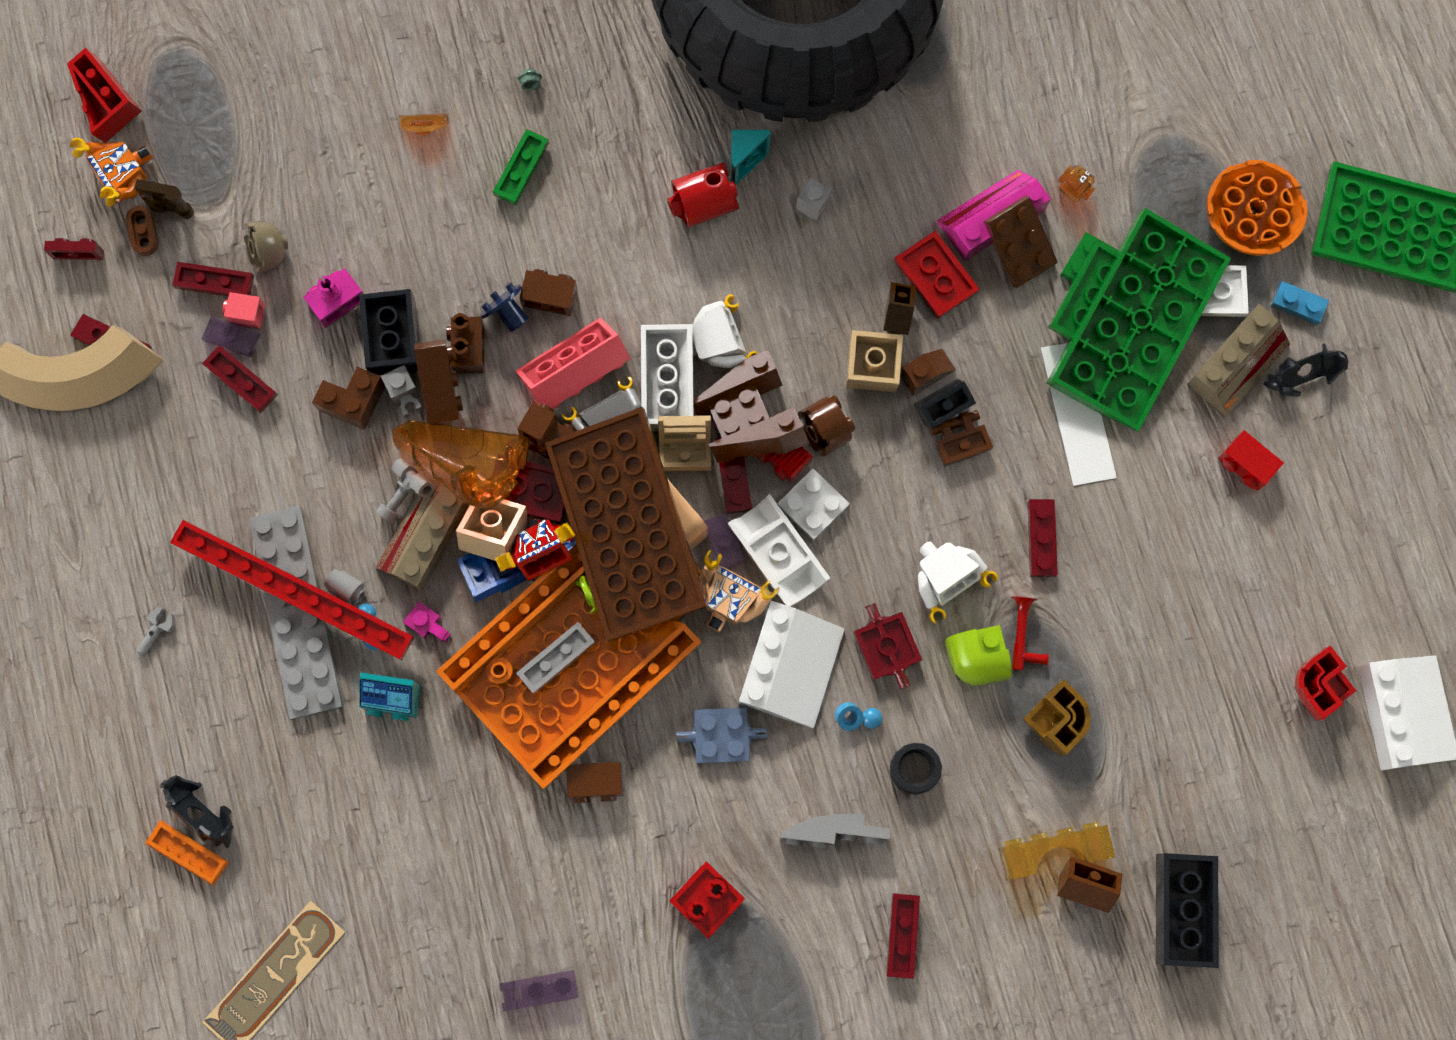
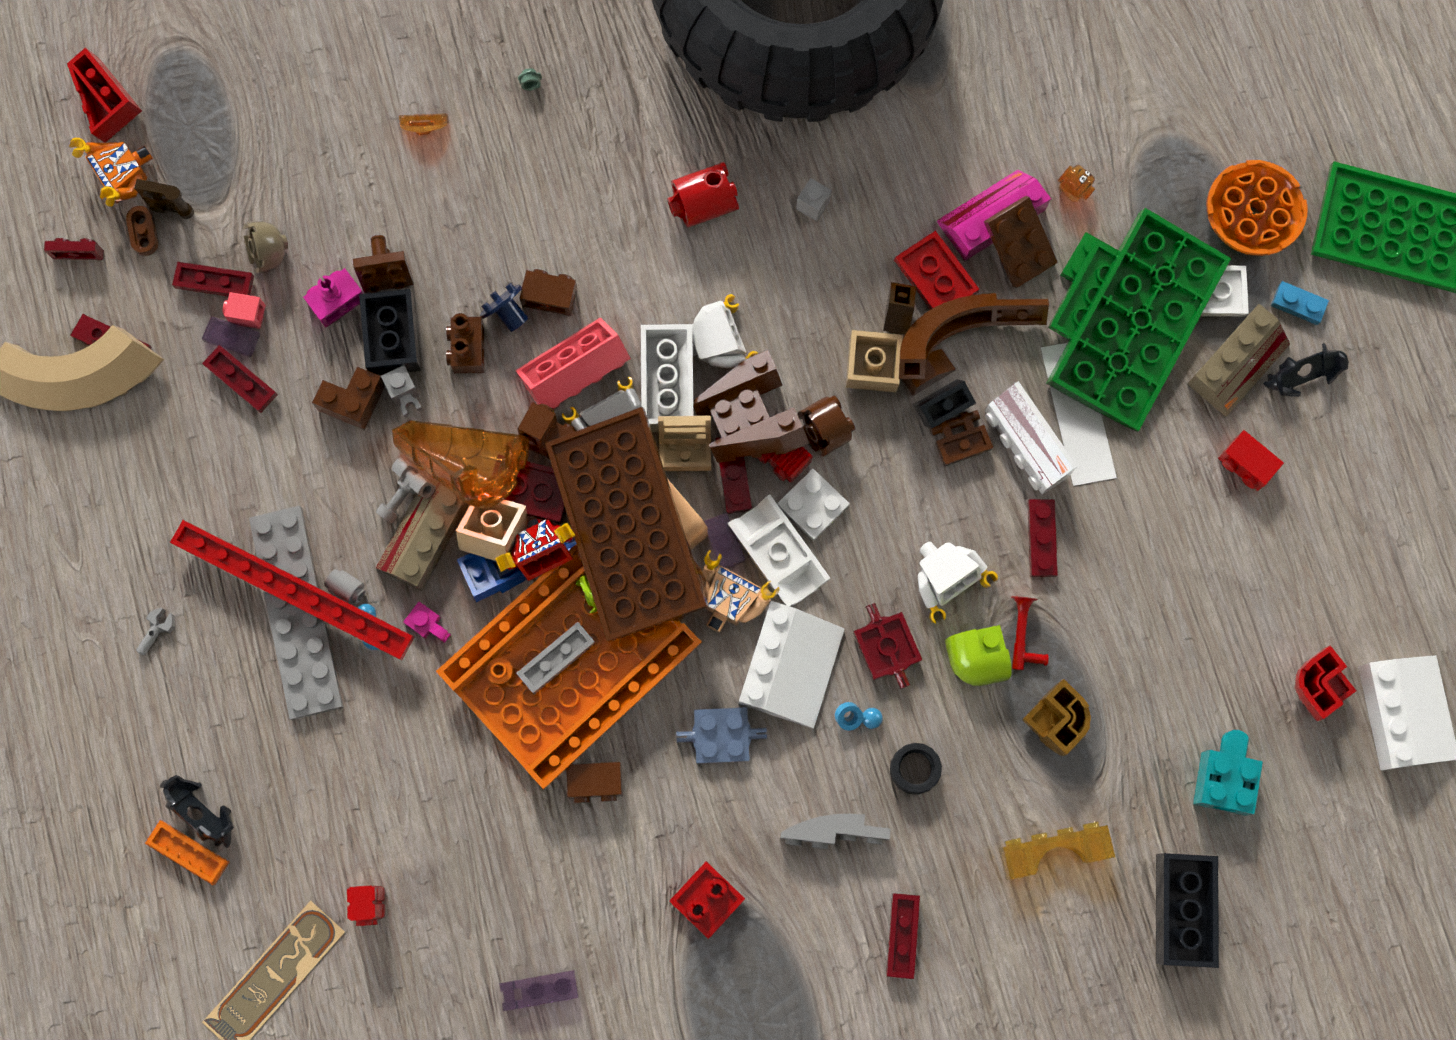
slope [359,672,422,721] -> none
reddish brown brick [414,339,463,424] -> none
green plate [493,129,549,206] -> none
teal slope [731,130,771,186] -> none
reddish brown brick [1057,856,1122,913] -> none
none -> red brick [347,885,385,926]
none -> reddish brown plate [353,235,414,293]
none -> reddish brown arch [899,293,1049,379]
none -> white slope [985,381,1078,494]
none -> teal brick [1193,730,1263,816]

